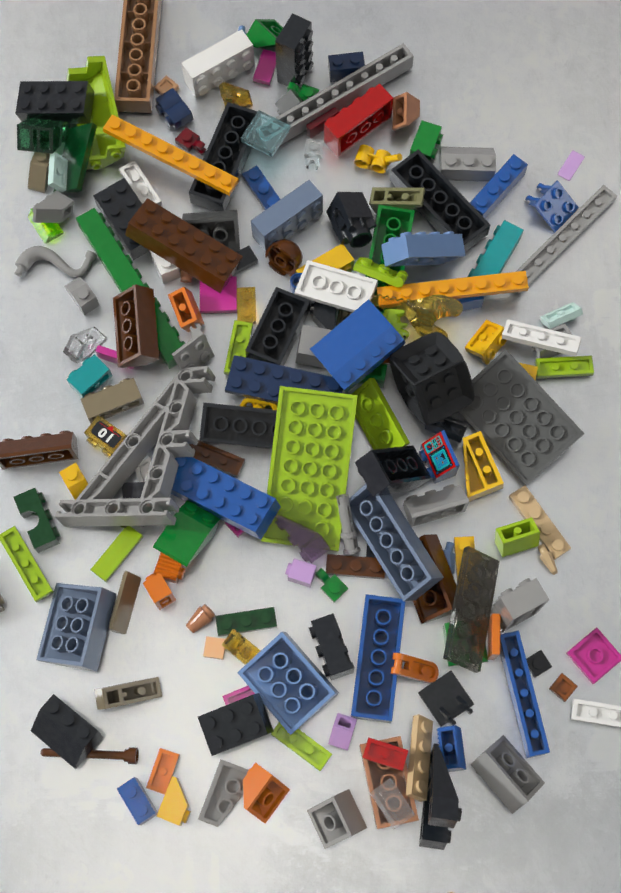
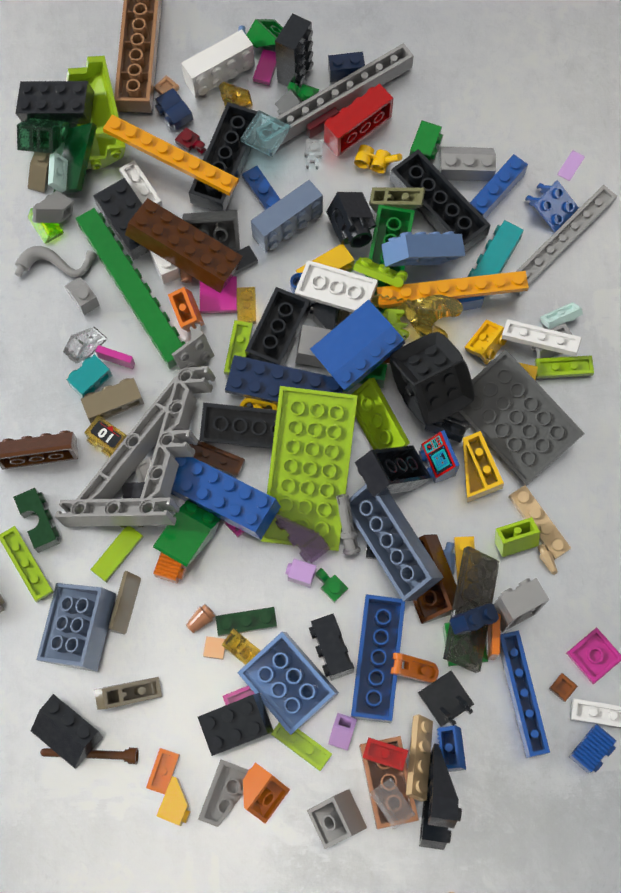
yellow slope [59,463,88,500] -> none
reddish brown slope [113,284,159,368] -> none
blue brick [117,777,158,825] -> none
orange brick [143,573,176,610] -> none
reddish brown cylinder [265,239,303,276] -> none
reddish brown plate [326,554,385,579] -> none
nougat slope [392,92,420,131] -> none
light grey slope [403,484,469,527] -> none
light grey slope [470,735,545,814] -> none
black plate [526,650,552,678] -> none
none -> dark blue brick [449,603,499,635]
none -> blue brick [569,724,617,773]

